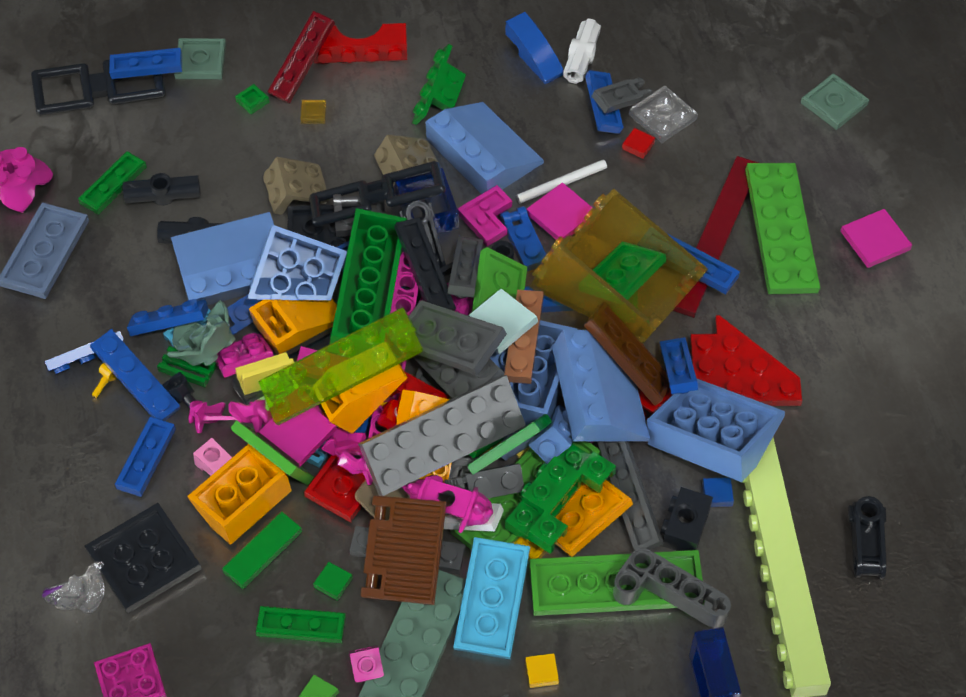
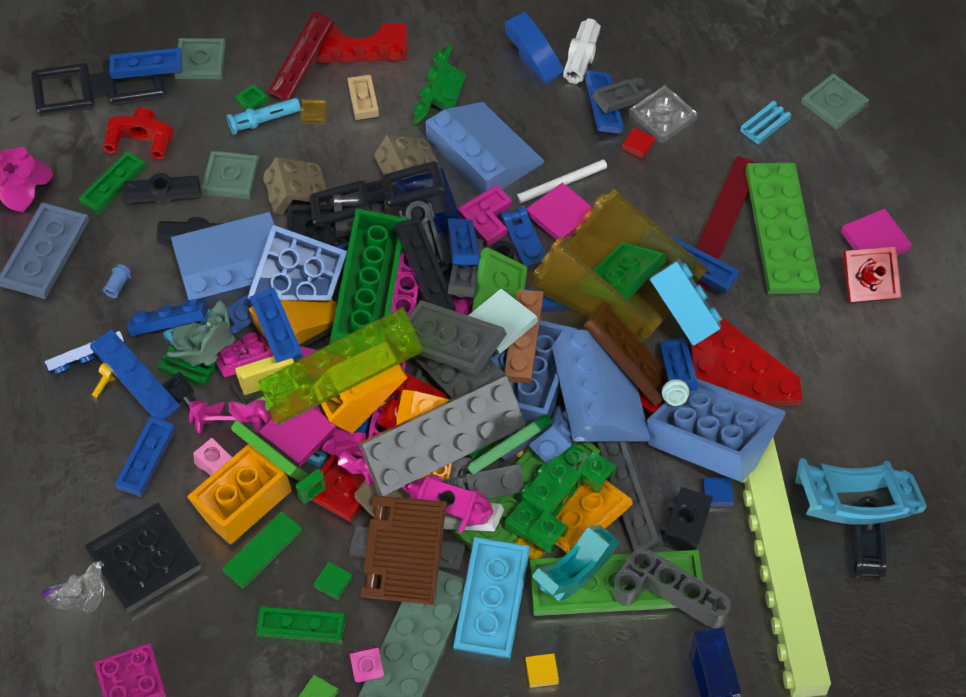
none -> red connector [102,107,174,160]
none -> medium blue pin [103,264,131,298]
none -> sand green tile [201,151,260,199]
none -> medium azure pin [226,98,301,135]
none -> blue plate [250,287,303,363]
none -> green tile [296,469,326,504]
none -> tan plate [347,75,379,120]
none -> blue plate [446,218,480,267]
none -> teal arch [532,525,621,601]
none -> medium azure wedge [650,258,722,346]
none -> light aqua plate [662,380,689,406]
none -> medium azure tile [740,101,791,145]
none -> medium azure wedge [795,458,927,525]
none -> plate [843,247,901,303]

